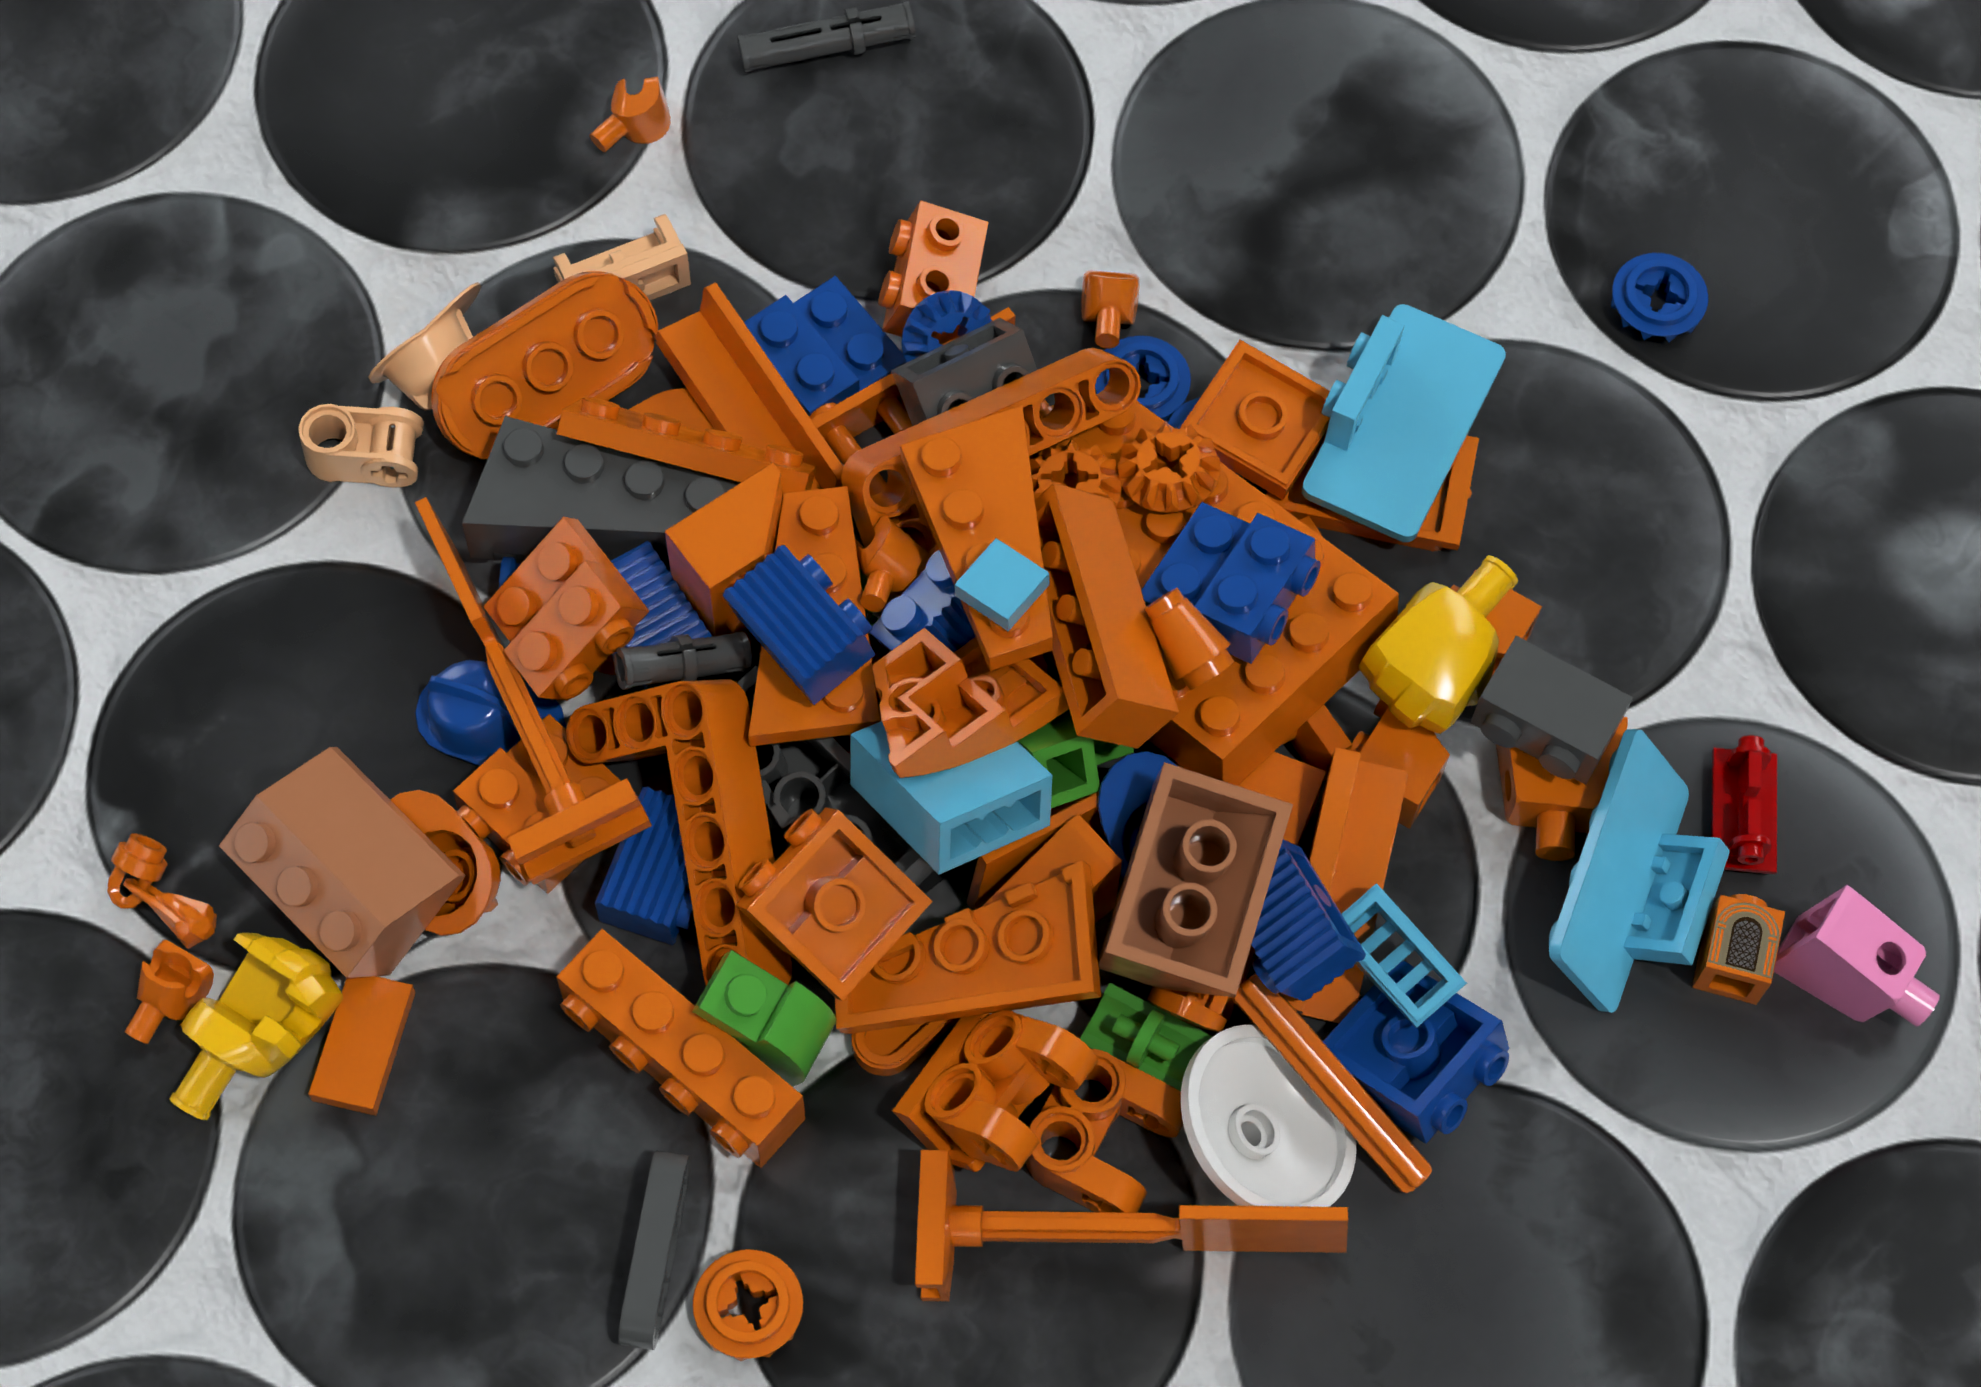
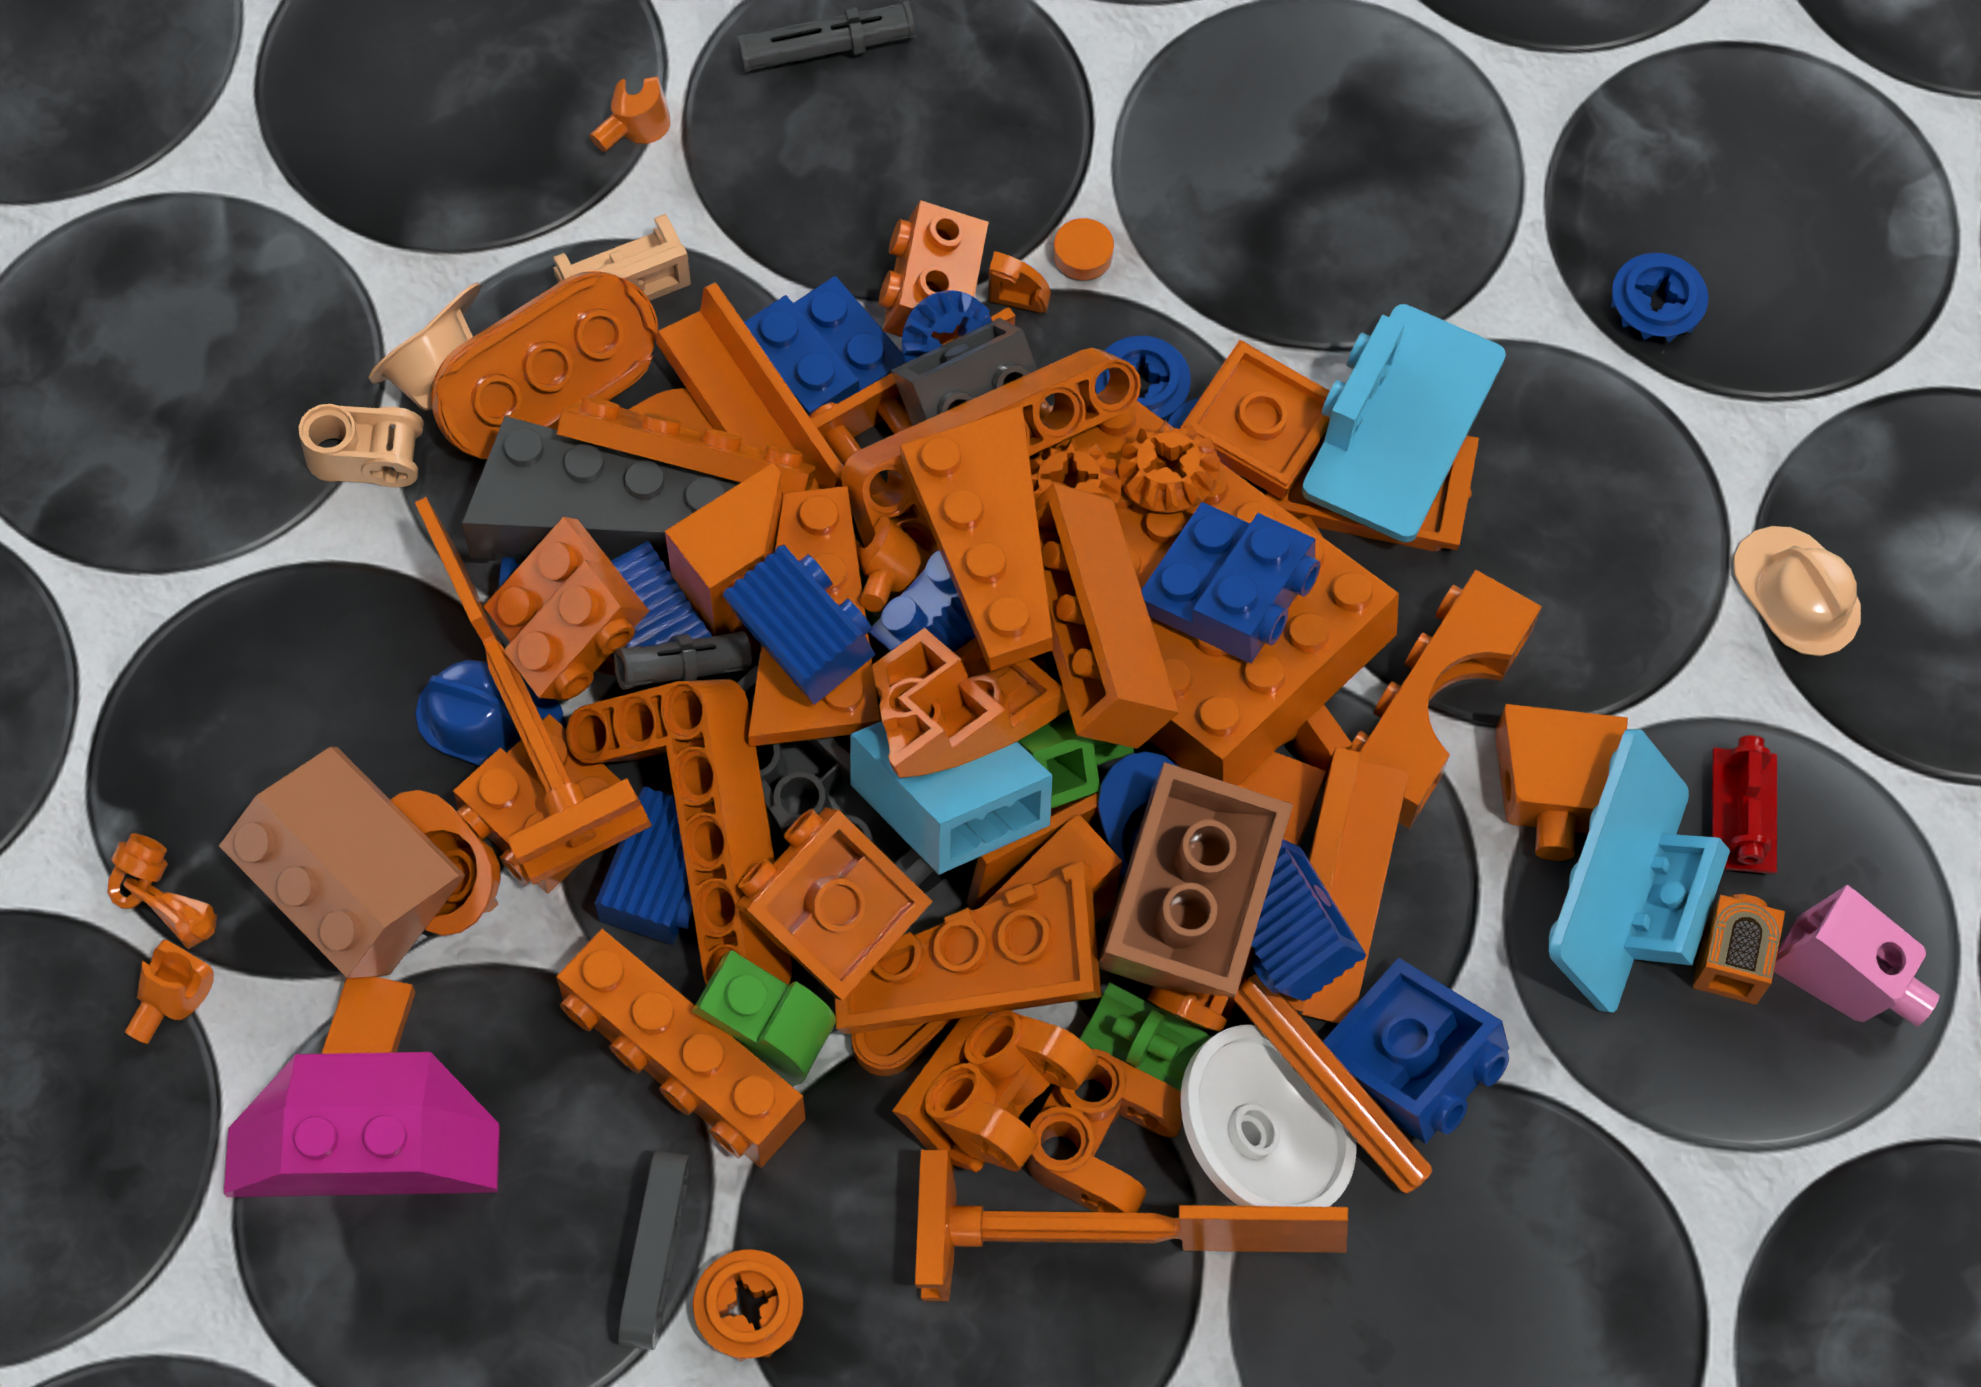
yellow piece [169,933,343,1121] -> none
medium azure tile [954,538,1050,631] -> none
orange piece [1081,270,1140,348] -> none
orange cone [1144,587,1234,690] -> none
medium azure slope [1342,883,1467,1028] -> none
yellow piece [1358,555,1518,734] -> none
dark grey brick [1470,636,1633,785] -> none
none -> dark pink wedge [224,1052,500,1197]
none -> orange tile [988,251,1051,313]
none -> orange tile [1053,218,1114,281]
none -> light nougat piece [1734,526,1861,656]

